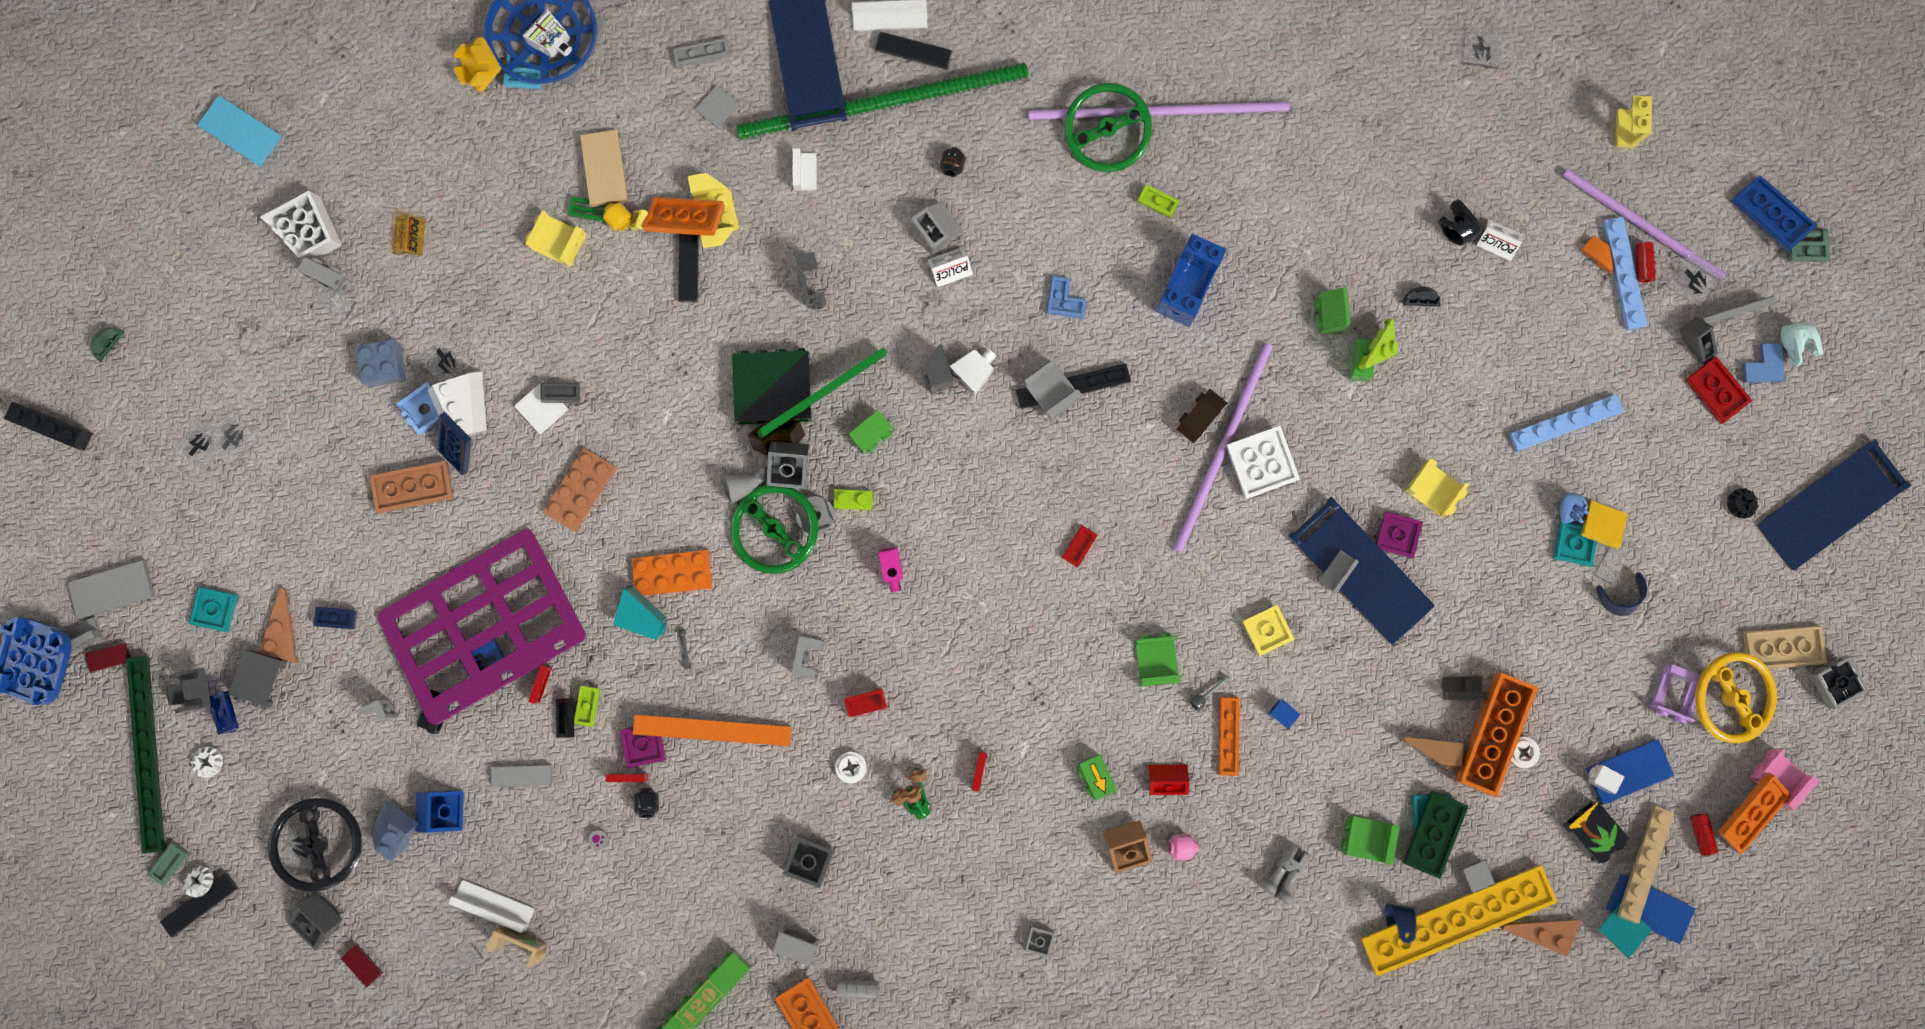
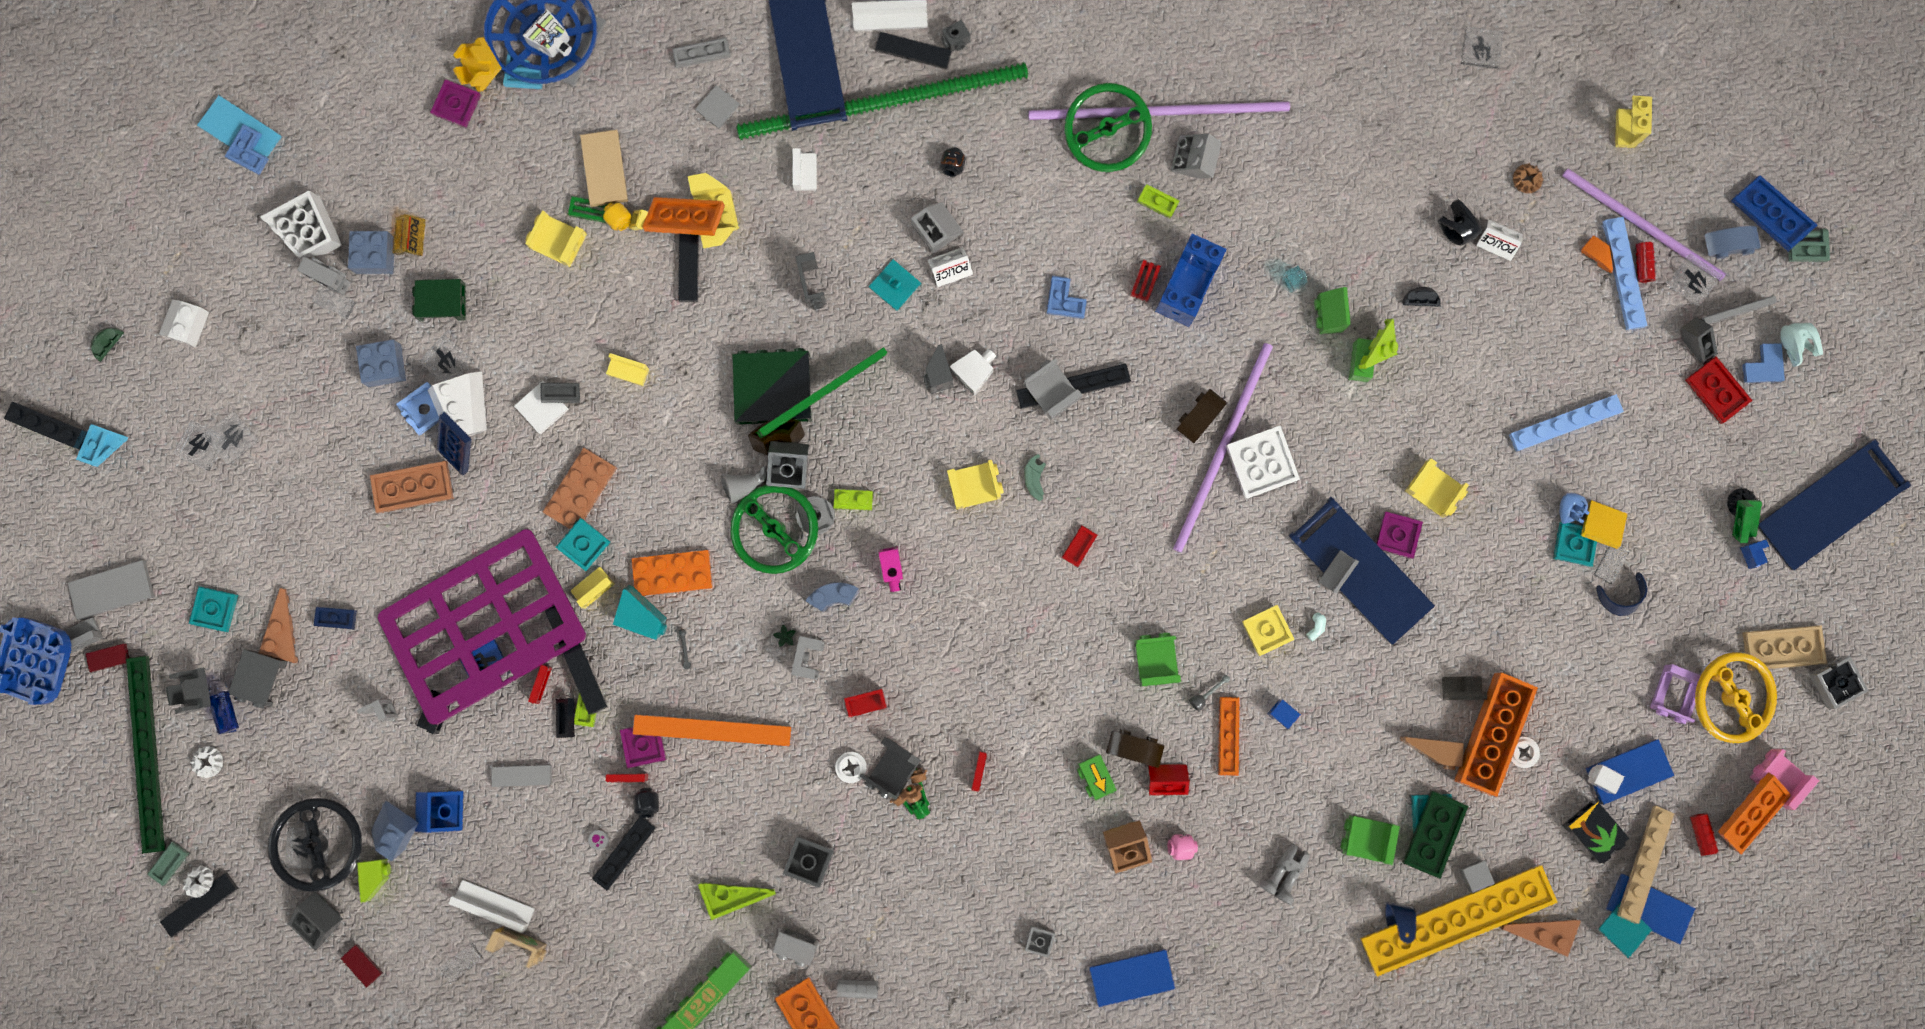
bright green brick [849,410,893,454] -> none
none -> medium azure wing [76,424,128,467]
none -> white slope [159,300,209,347]
none -> medium blue tile [224,124,269,175]
none -> sand blue brick [348,231,395,274]
none -> lime slope [357,859,391,903]
none -> dark green panel [412,279,466,322]
none -> magenta plate [430,79,481,128]
none -> black tile [545,606,608,715]
none -> teal tile [555,517,611,571]
none -> light yellow panel [571,567,615,609]
none -> black tile [592,817,657,891]
none -> light yellow panel [606,353,649,386]
none -> lime wing [698,883,776,920]
none -> dark green plant [773,625,796,647]
none -> sand blue brick [806,583,860,613]
none -> dark grey panel [860,737,921,800]
none -> teal piece [869,259,922,311]
none -> dark grey brick [941,19,971,52]
none -> light yellow panel [947,460,1004,510]
none -> sand green piece [1024,454,1046,501]
none -> blue tile [1089,949,1175,1007]
none -> dark brown brick [1106,729,1165,768]
none -> red tile [1130,260,1161,302]
none -> light grey slope [1171,133,1222,179]
none -> clear light blue plate [1282,266,1307,293]
none -> light aqua arm [1306,612,1326,642]
none -> medium nougat gear [1513,163,1544,193]
none -> sand blue brick [1704,226,1761,259]
none -> green panel [1732,500,1762,543]
none -> blue panel [1740,539,1769,569]

